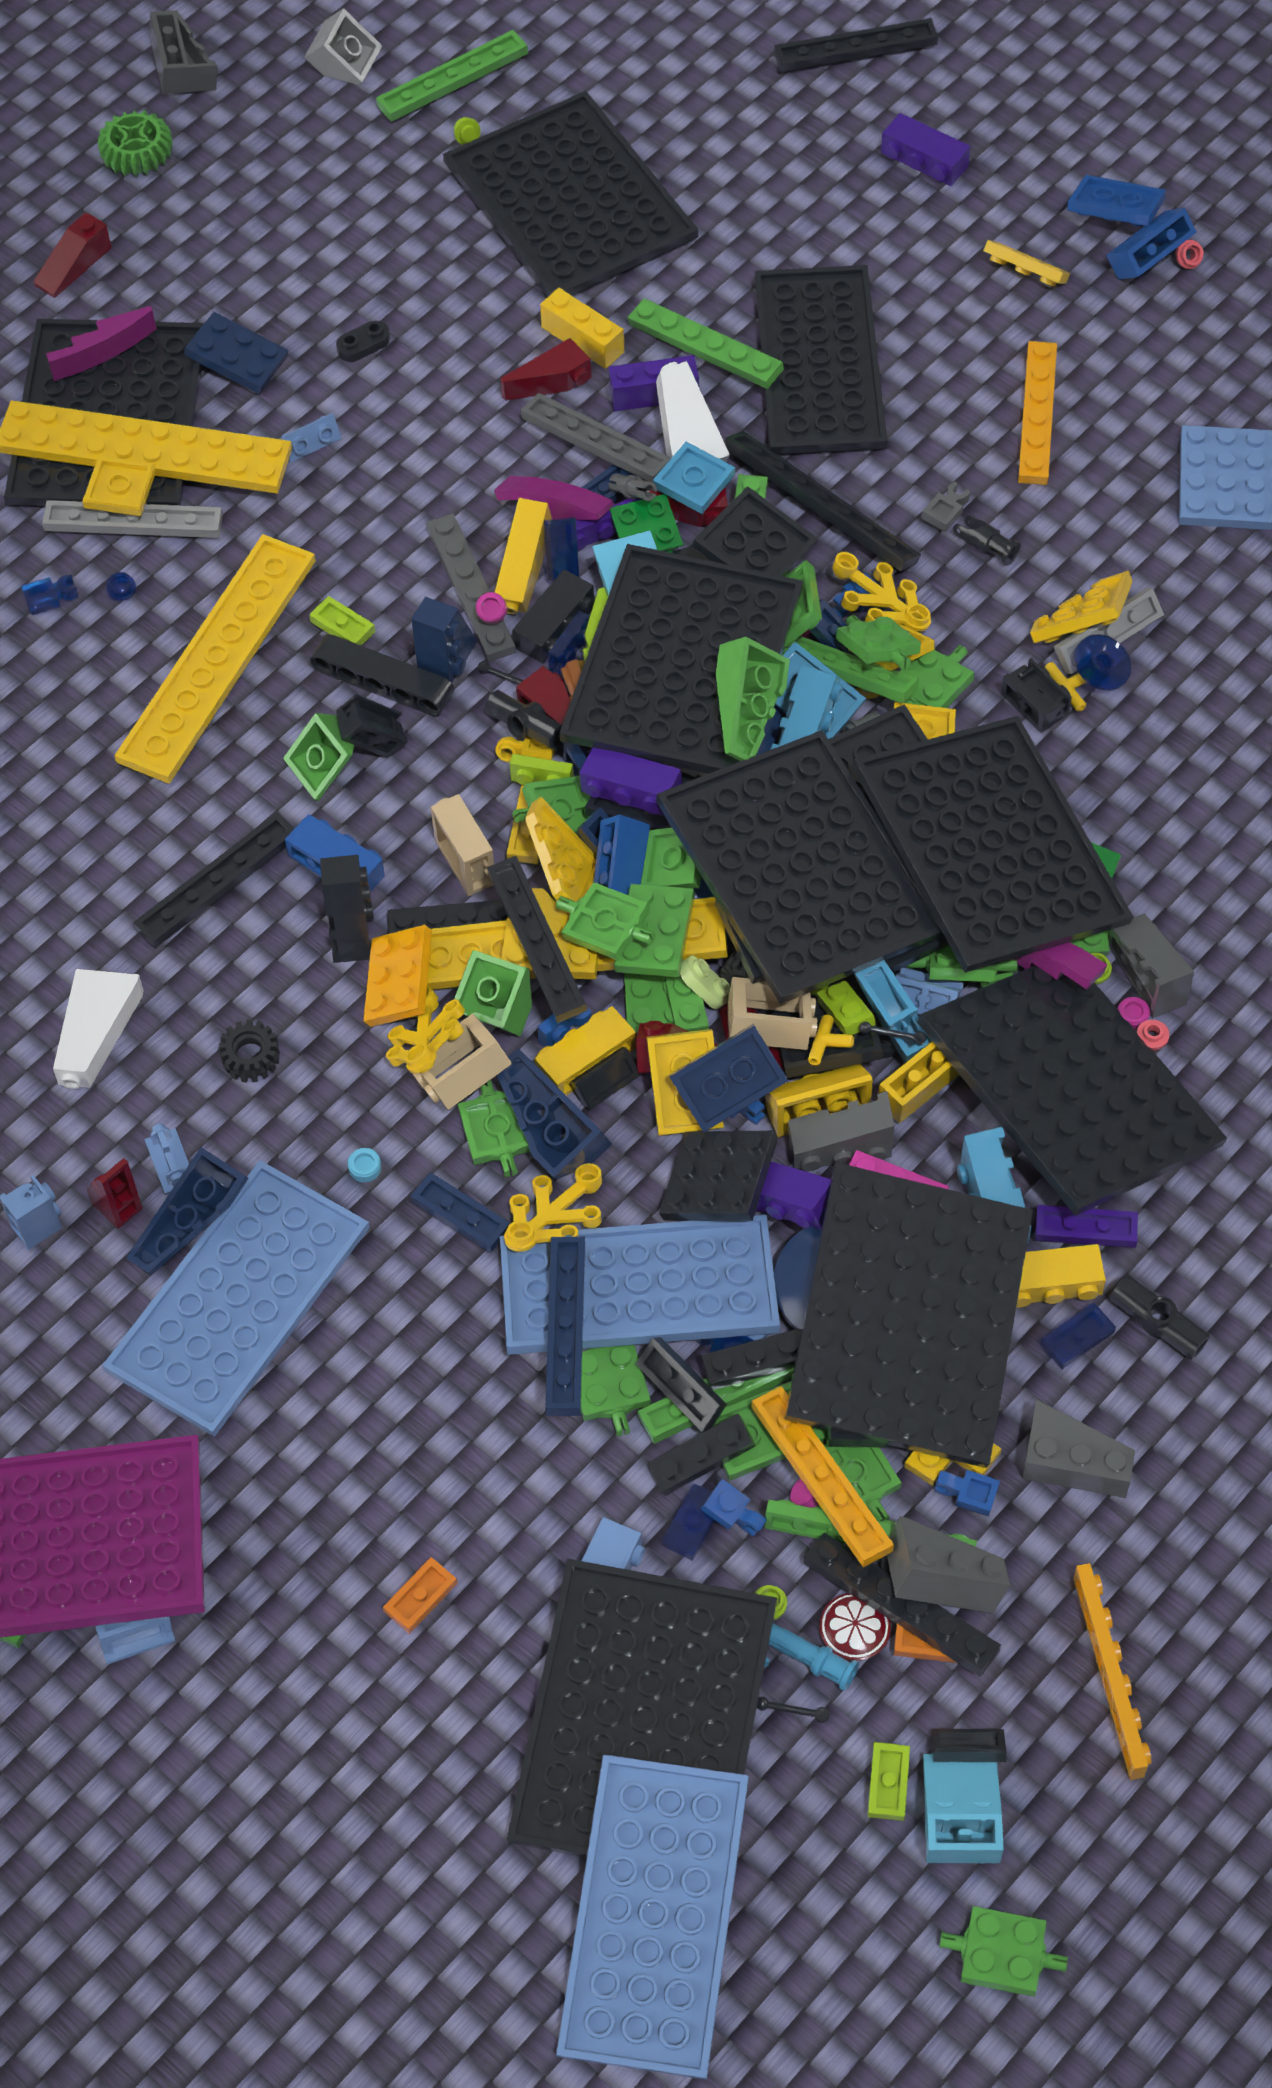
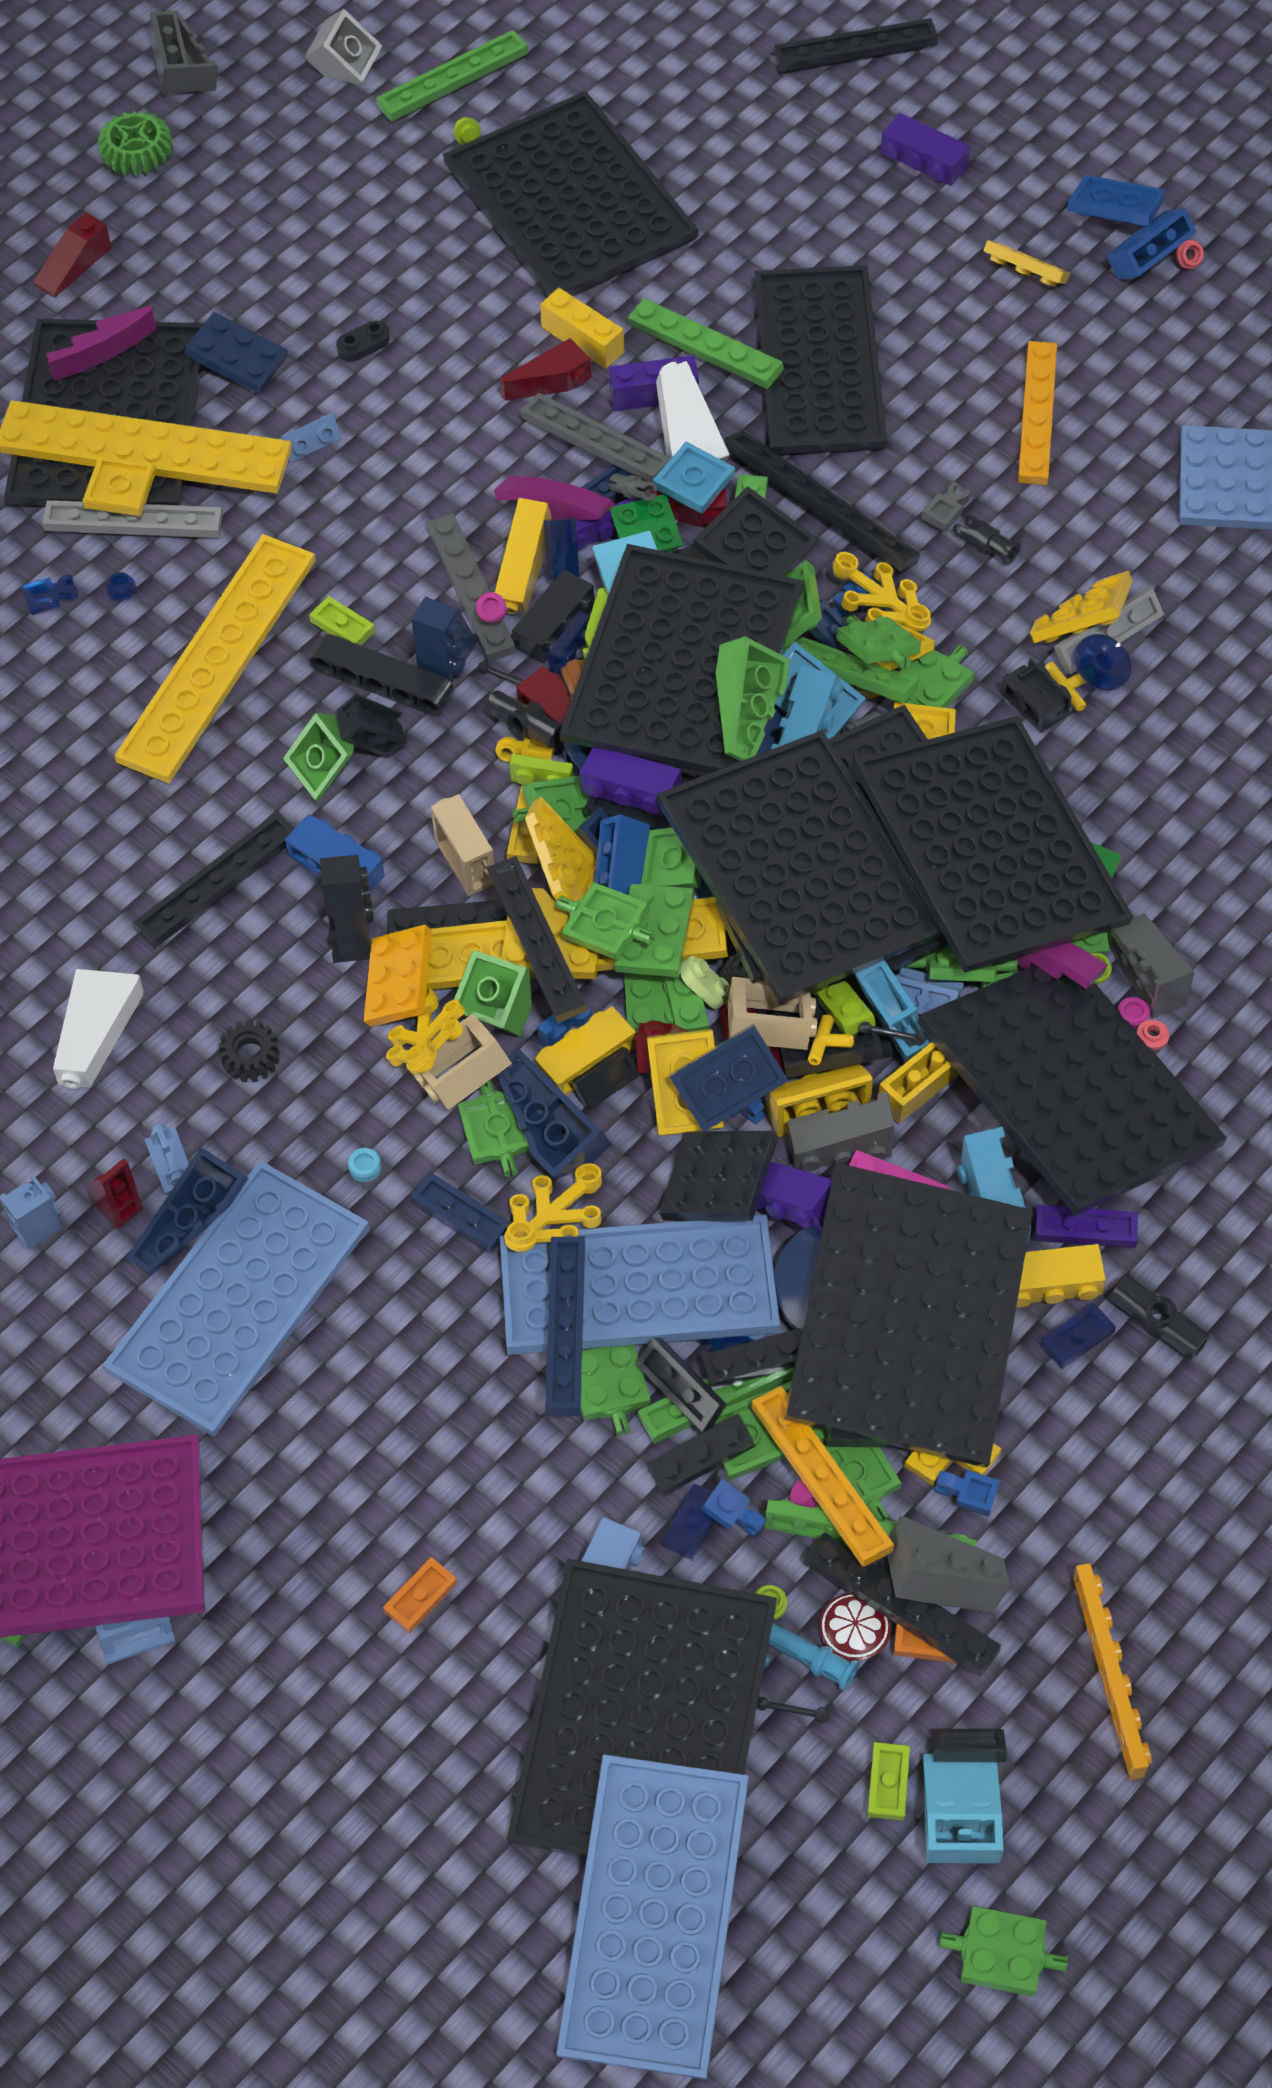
dark grey wedge [1022,1399,1135,1498] -> none

